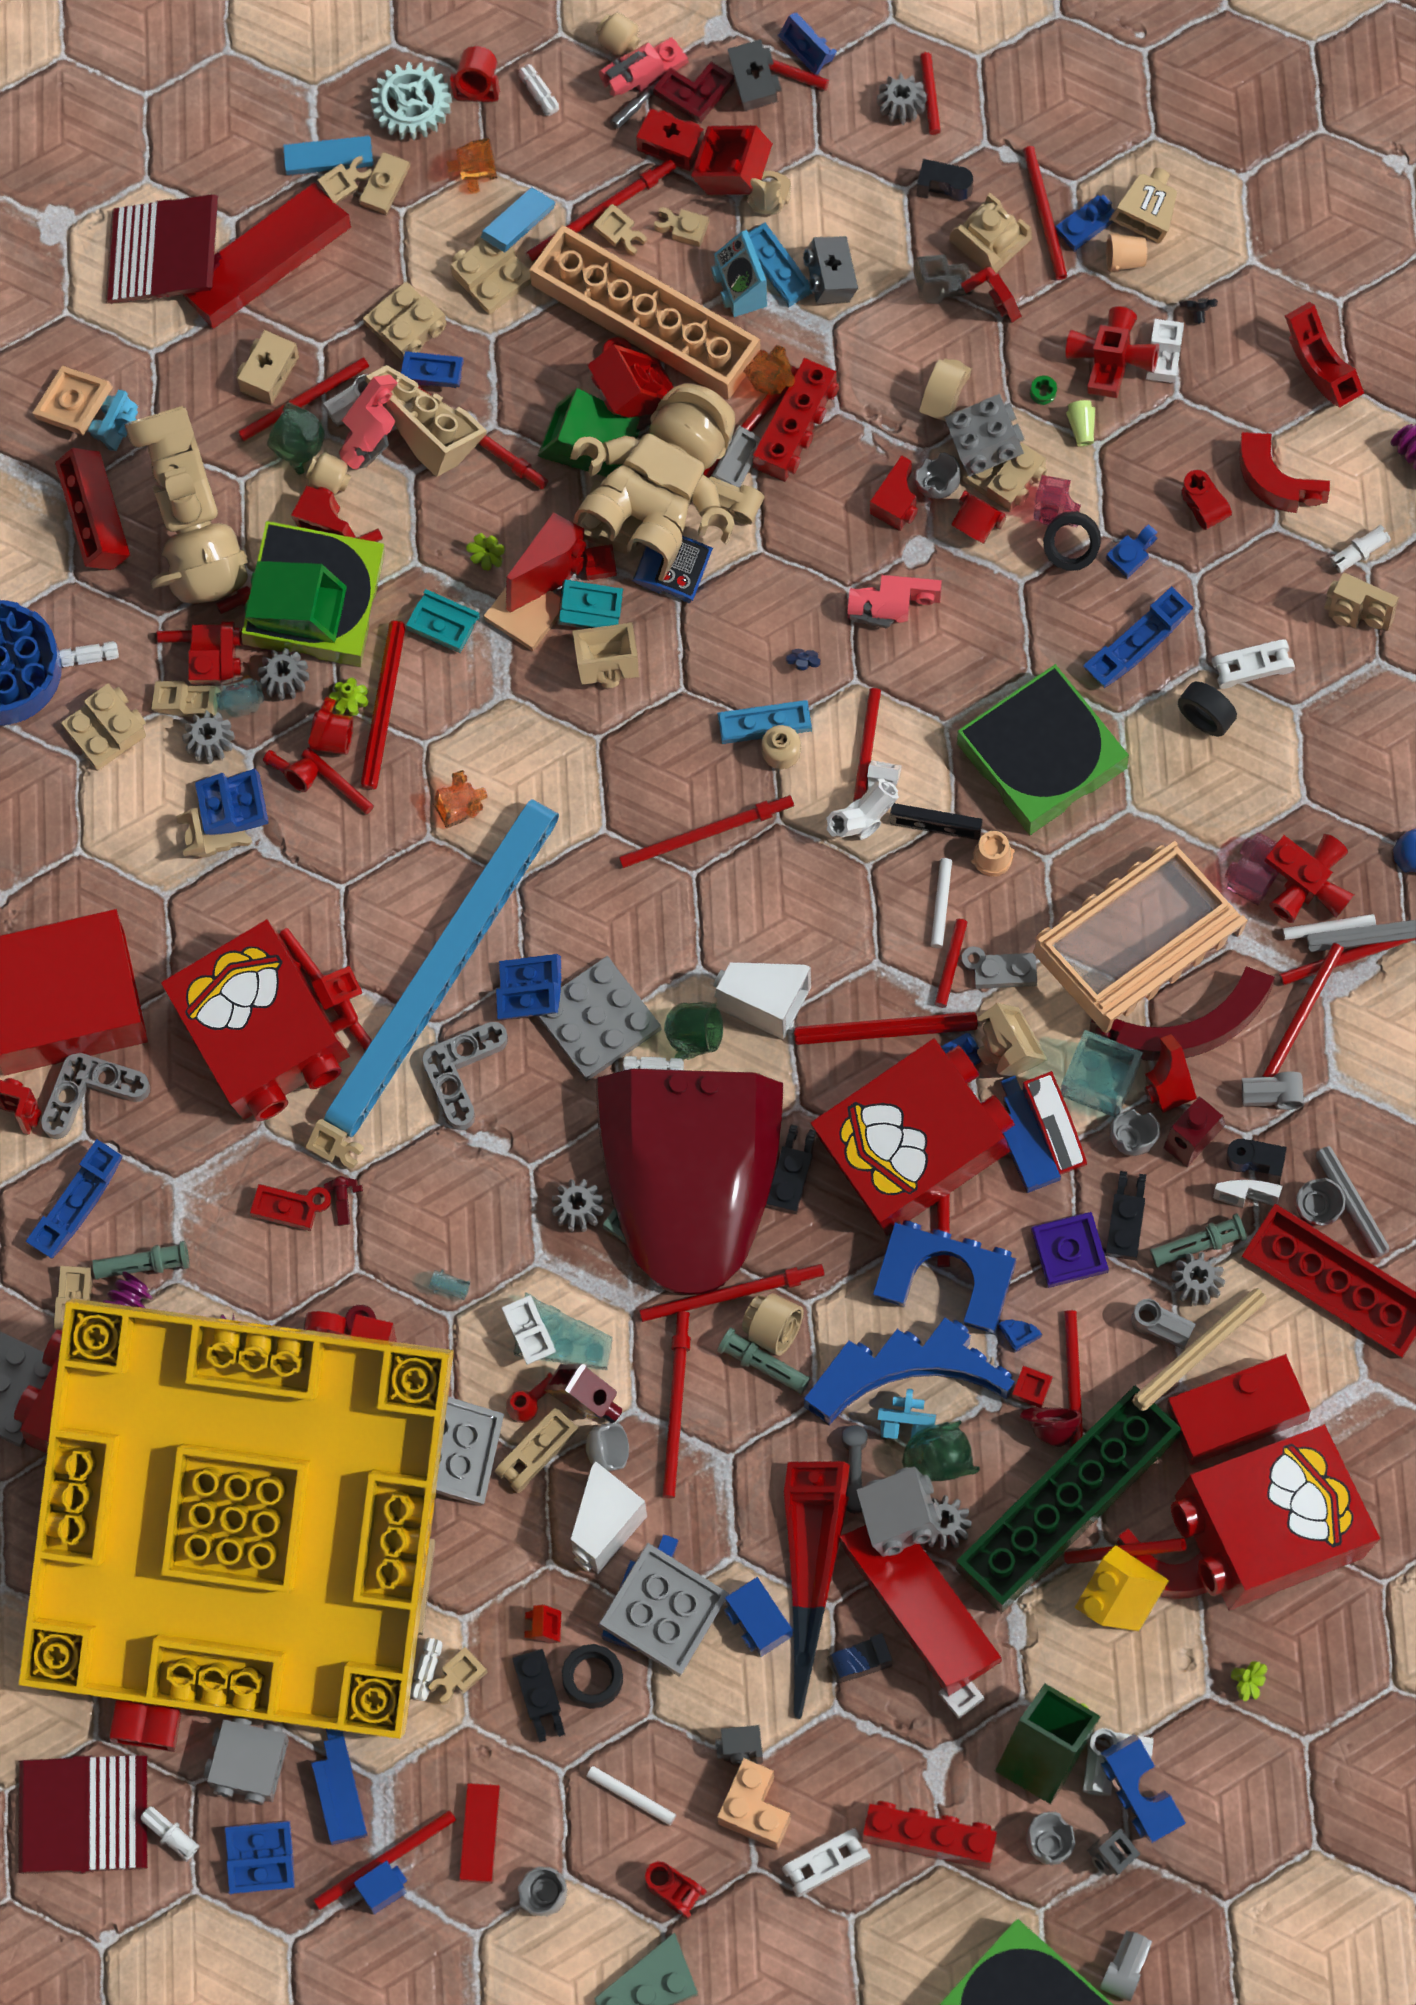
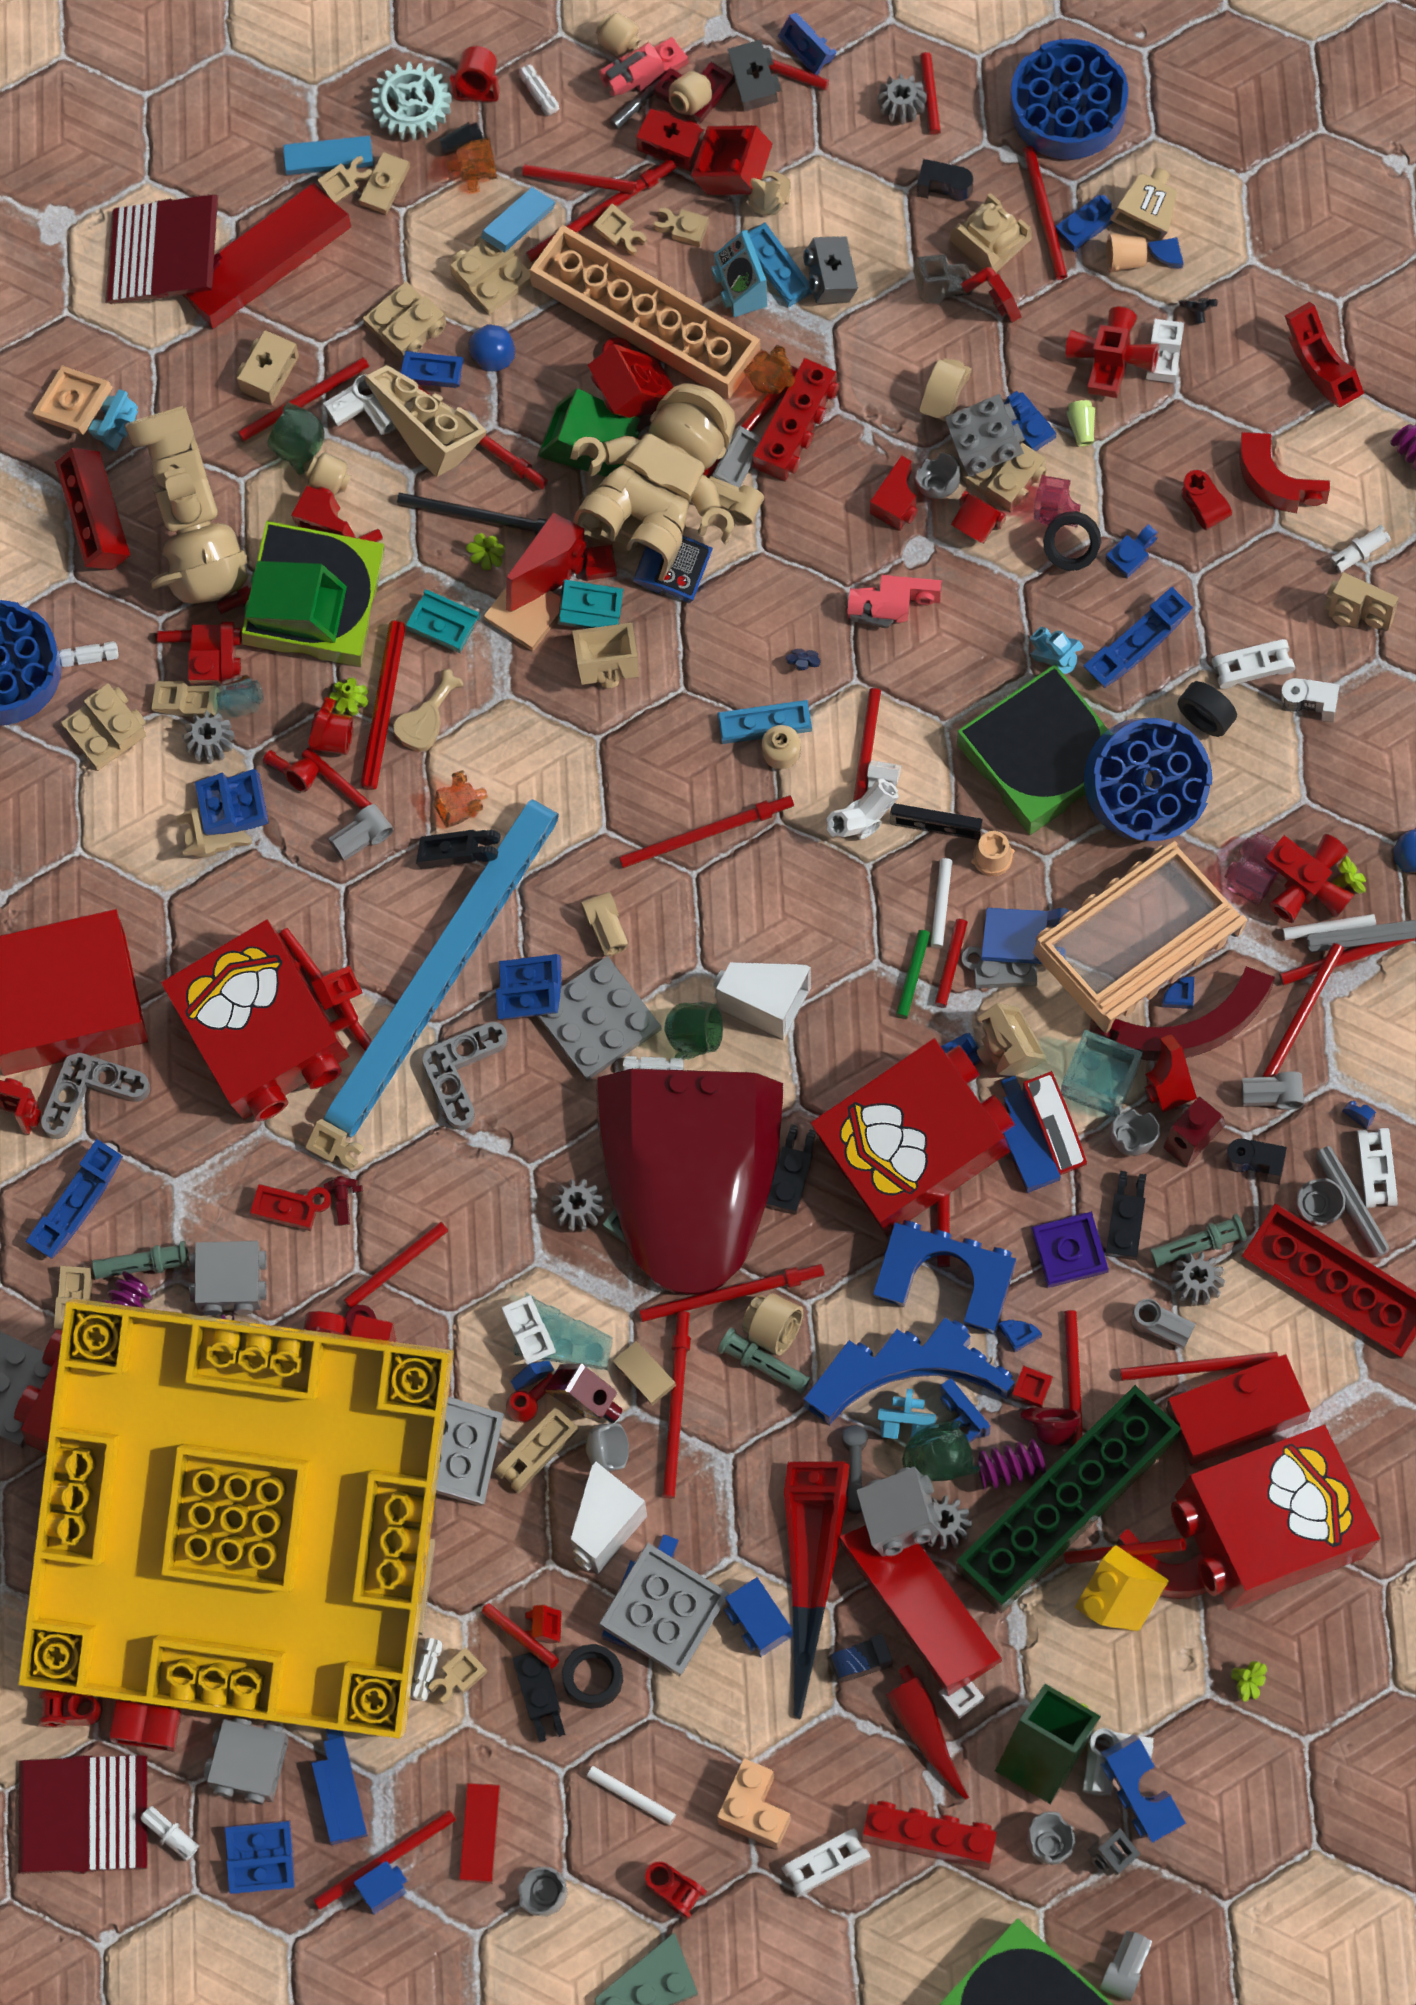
light grey gear [258,648,310,701] -> none
coral plate [339,375,397,470] -> none
clear light blue pin [429,1269,471,1300] -> none
dark grey brick [715,1725,763,1765] -> none
red axle [794,1012,978,1045] -> none
green bush [1030,375,1057,405] -> none
tan axle [1132,1288,1267,1411] -> none
white slope [1213,1180,1282,1208] -> none
none -> red piece [38,1690,102,1728]
none -> light grey brick [189,1241,267,1316]
none -> light grey piece [328,804,394,861]
none -> red piece [344,1222,448,1308]
none -> tan piece [393,669,463,752]
none -> black bar [397,492,548,536]
none -> black hinge [416,829,501,869]
none -> black cone [439,122,485,155]
none -> blue hair [468,324,515,372]
none -> red bar [481,1603,559,1669]
none -> blue tile [510,1361,554,1391]
none -> red piece [522,165,637,193]
none -> tan piece [581,891,629,956]
none -> tan slope [612,1341,676,1406]
none -> tan head [669,71,712,115]
none -> red piece [886,1665,969,1800]
none -> green bar [896,930,930,1019]
none -> blue plate [940,1378,991,1445]
none -> magenta piece [977,1439,1046,1491]
none -> blue flag [981,908,1069,964]
none -> blue plate [1004,391,1057,451]
none -> blue brick [1010,39,1128,160]
none -> medium azure hips [1029,627,1084,674]
none -> blue brick [1084,718,1212,841]
none -> red piece [1120,1352,1278,1381]
none -> blue tile [1148,237,1184,268]
none -> blue tile [1162,976,1195,1009]
none -> white leg [1281,678,1340,723]
none -> lime plant [1333,856,1366,894]
none -> blue tile [1342,1101,1376,1130]
none -> white plate [1357,1128,1397,1208]

